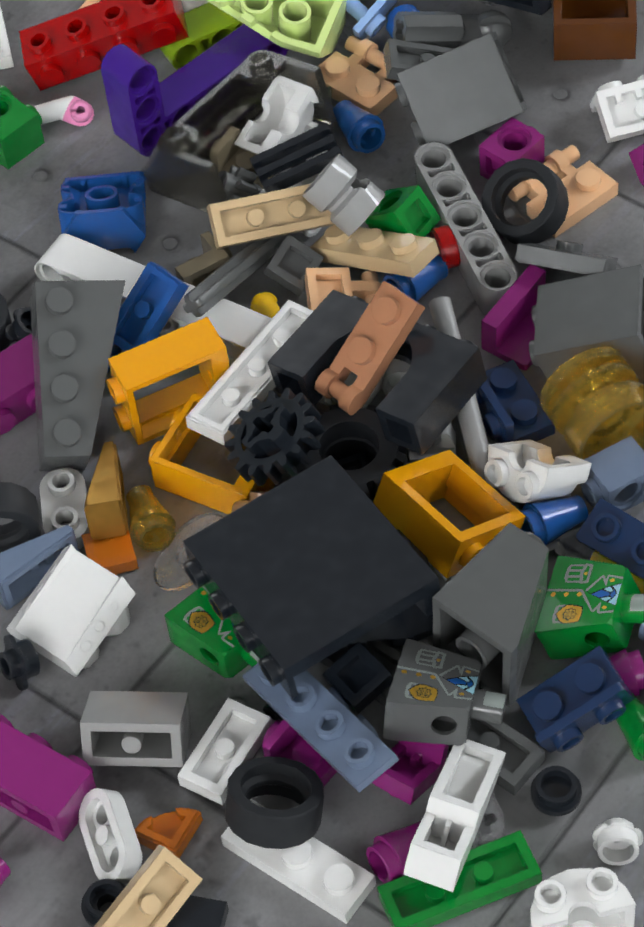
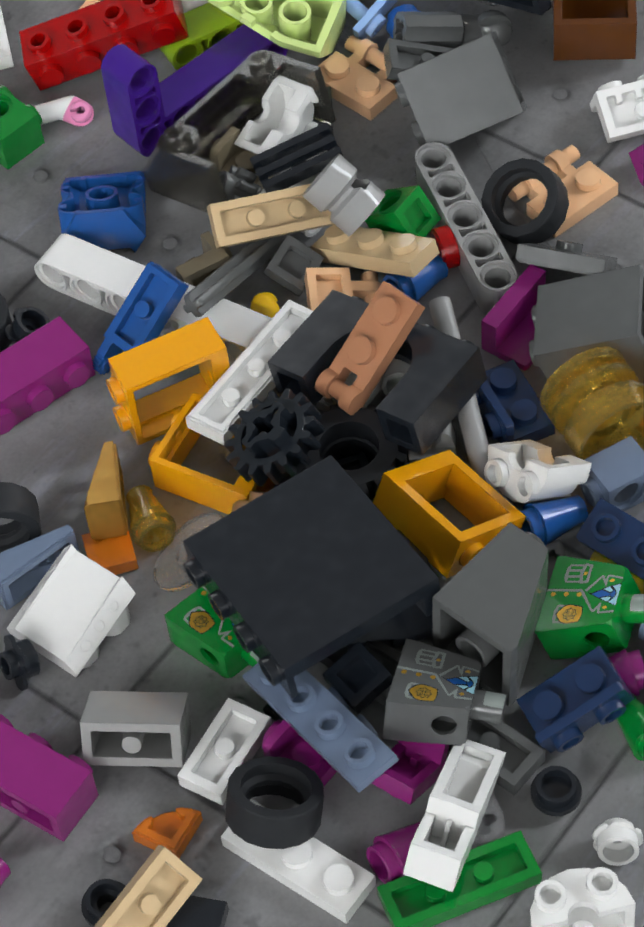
dark grey wedge [30,280,125,471] -> none
white plate [39,467,90,551] -> none
white plate [79,788,142,884] -> none
blue cone [332,100,386,153] -> none
magenta brick [479,117,545,180] -> none

